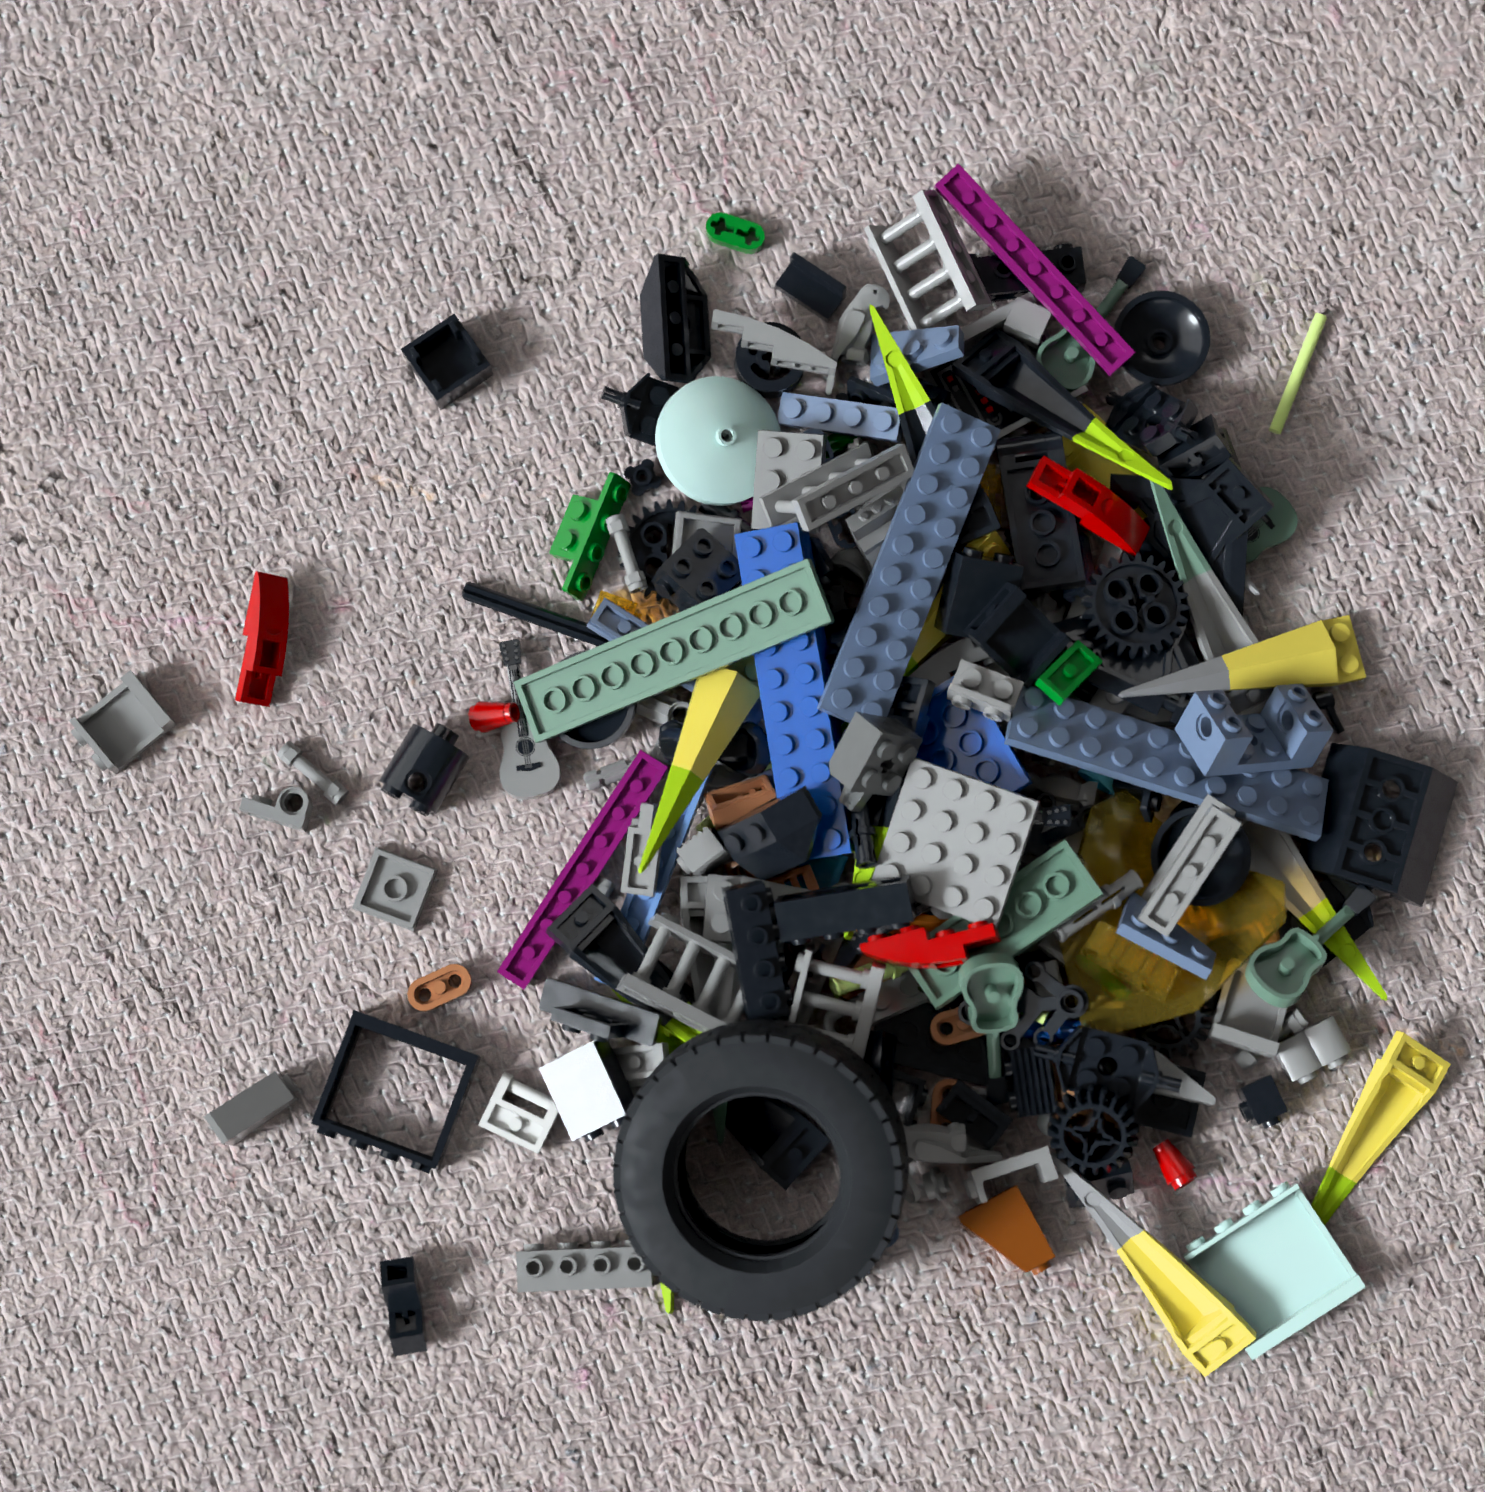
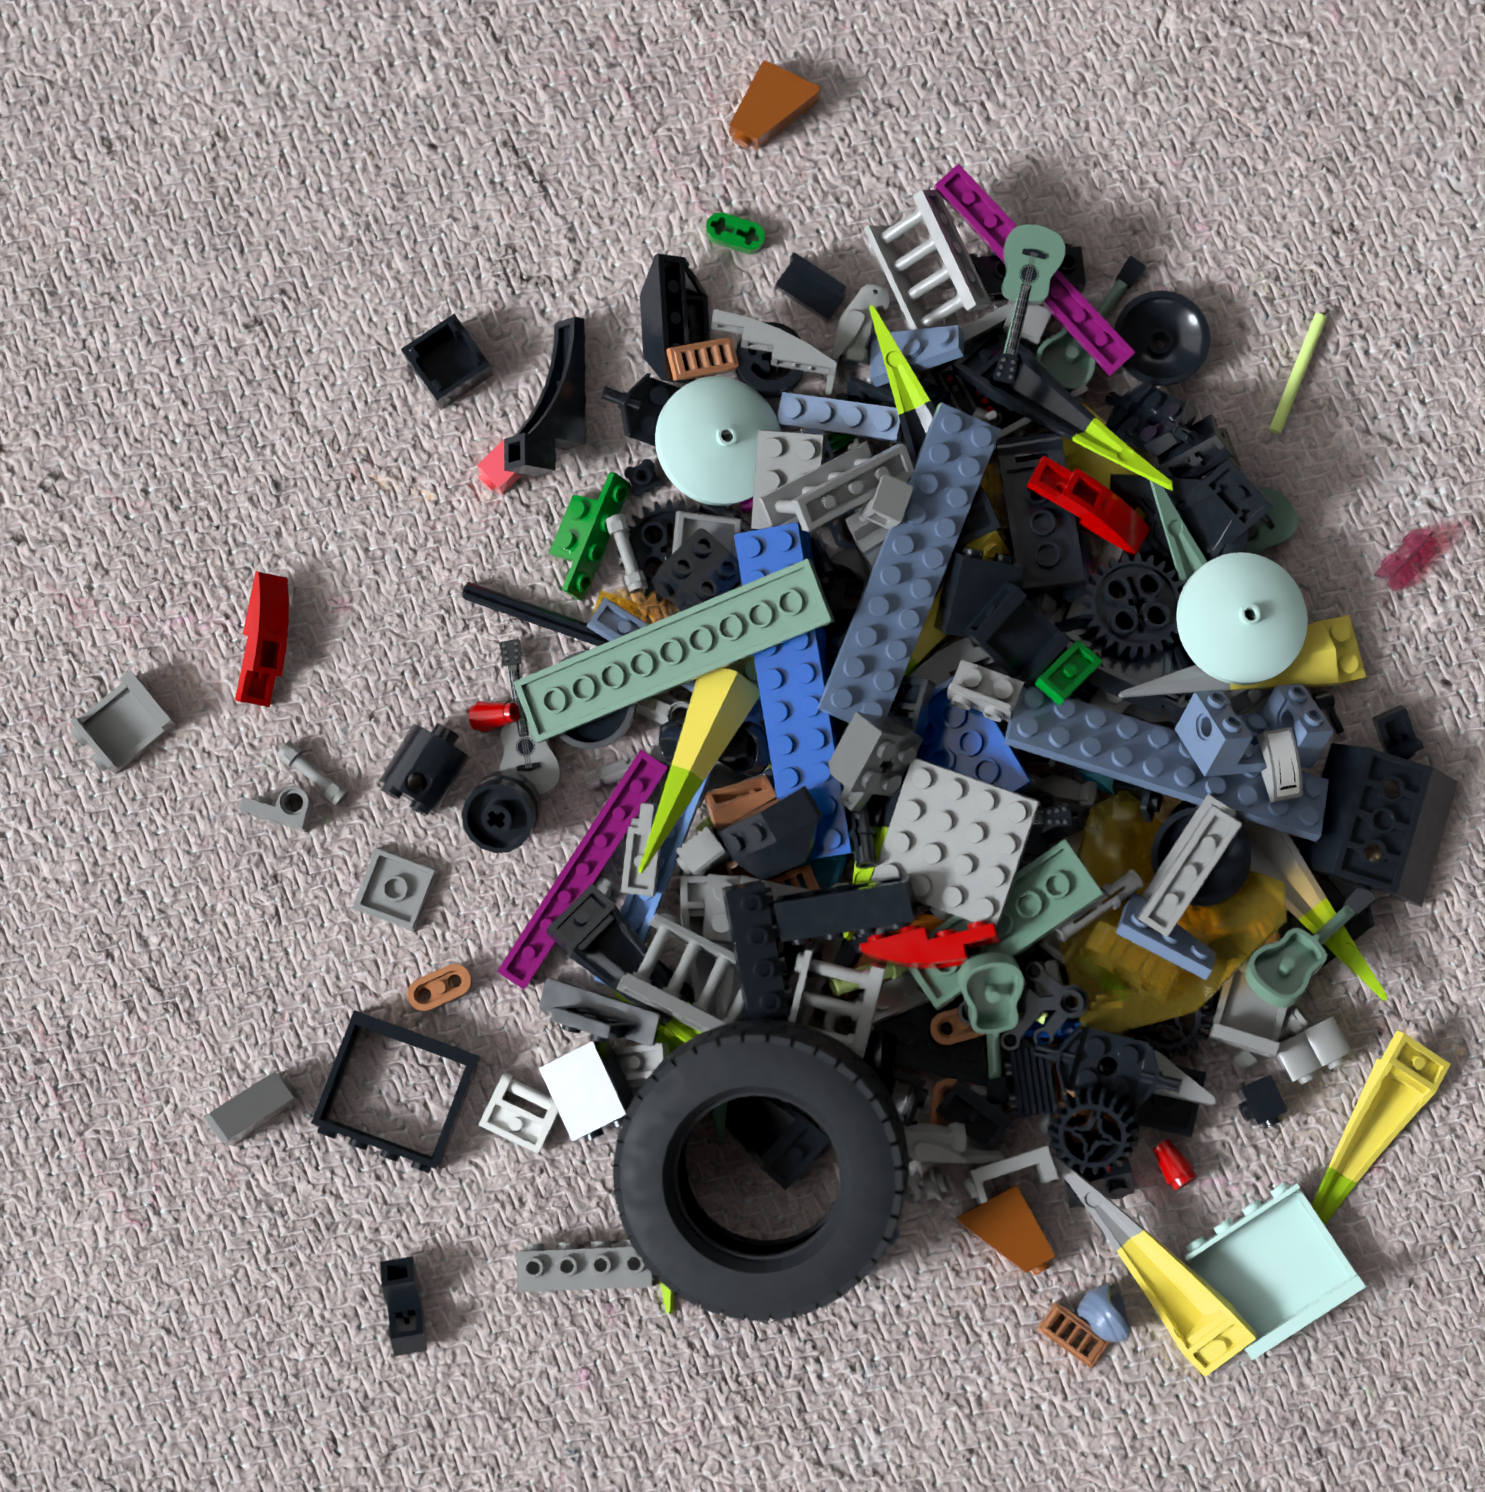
none -> black wheel [461,771,542,853]
none -> coral brick [477,438,523,494]
none -> black arch [504,316,586,476]
none -> nougat slope [666,337,739,381]
none -> dark orange slope [729,59,821,149]
none -> light grey panel [859,474,913,530]
none -> light grey hand [973,406,997,424]
none -> sand green piece [993,224,1065,385]
none -> nougat slope [1035,1301,1110,1368]
none -> sand blue hair [1076,1282,1132,1342]
none -> light aqua dish [1177,552,1308,685]
none -> slope [1257,727,1302,803]
none -> black bracket [1372,705,1424,759]
none -> clear pink hinge [1374,528,1440,592]

